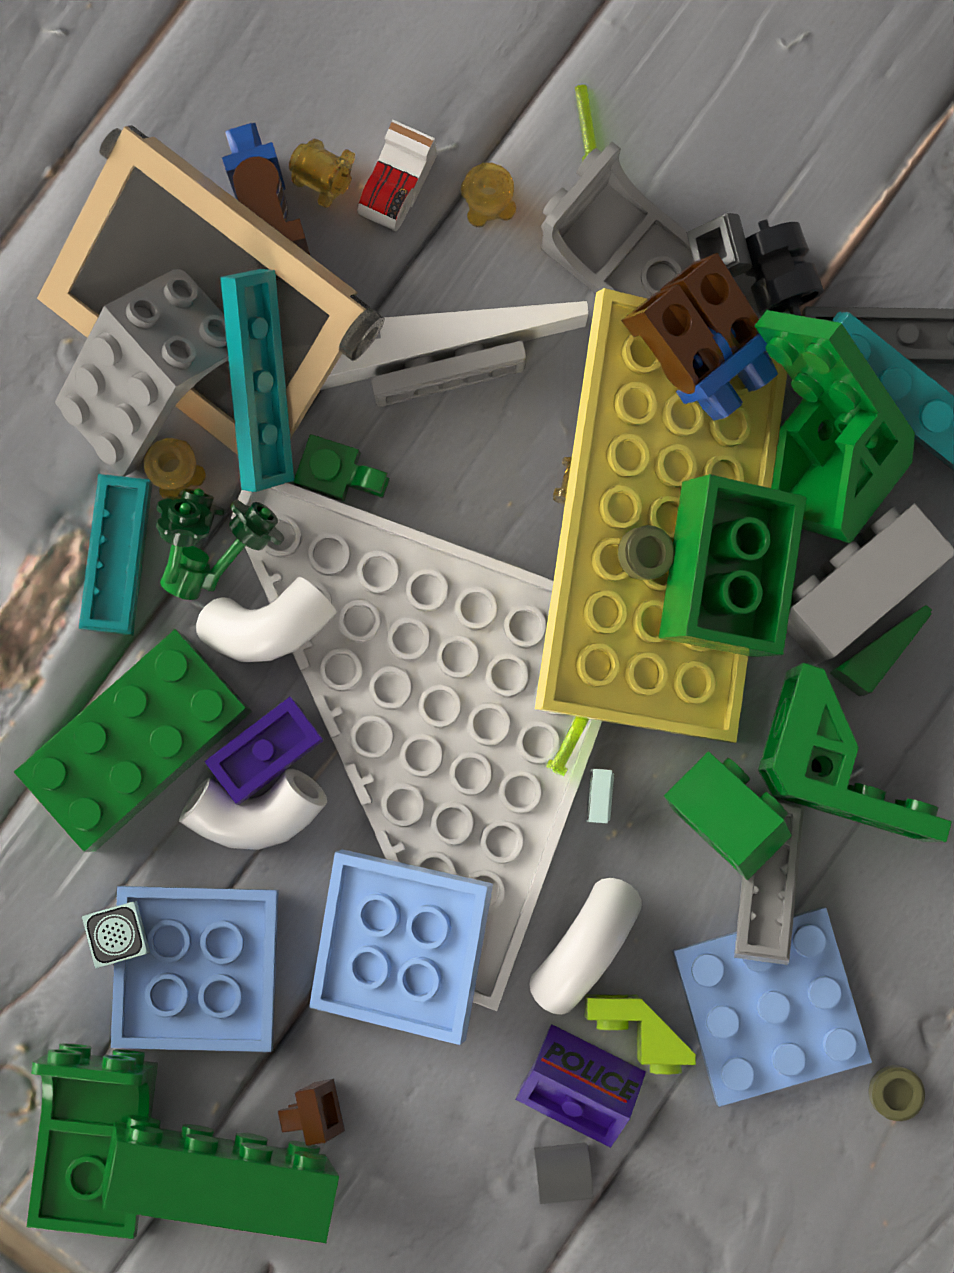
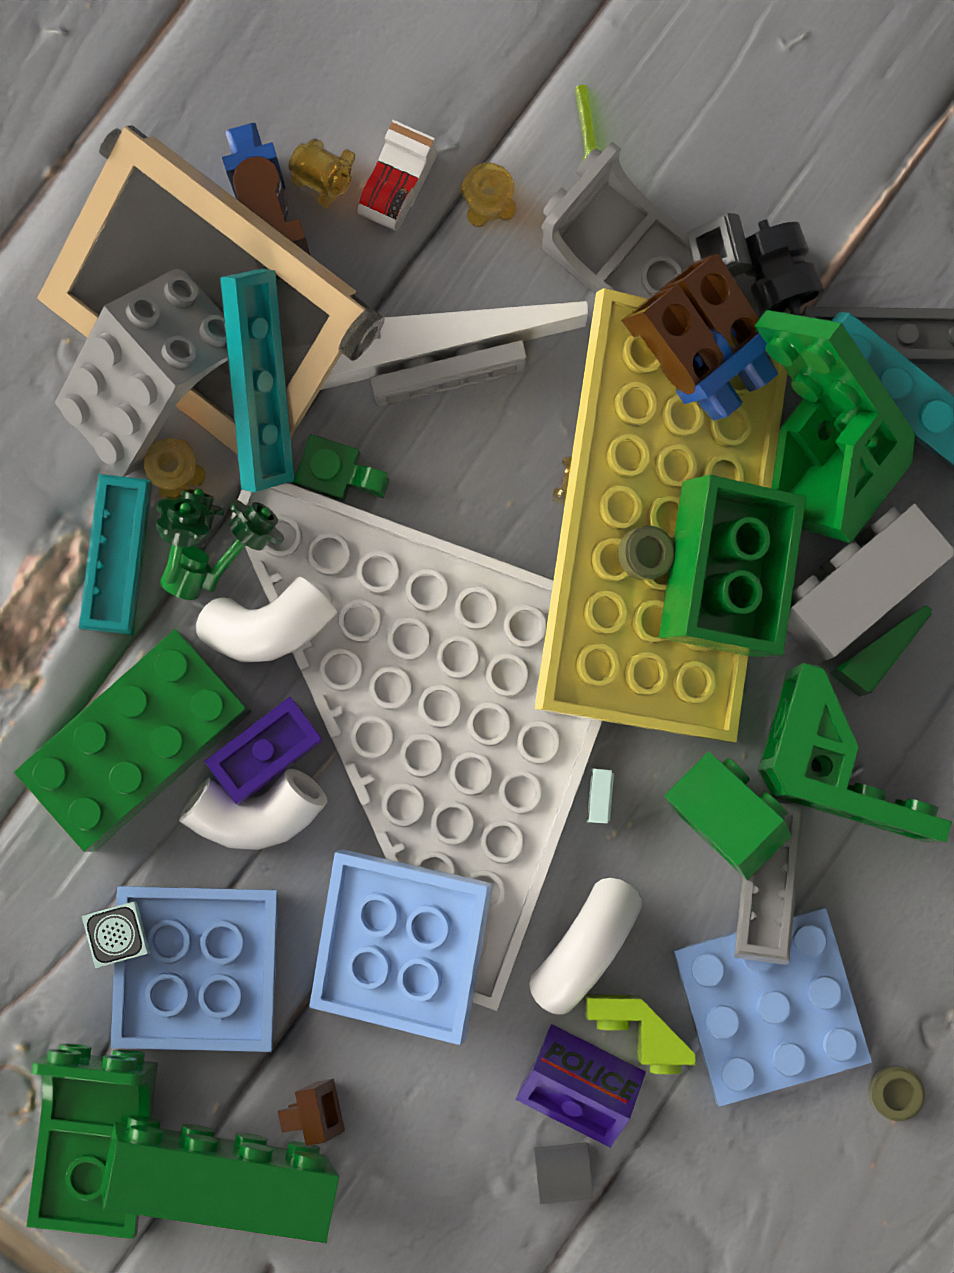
clear neon green piece [546,716,589,777] -> none

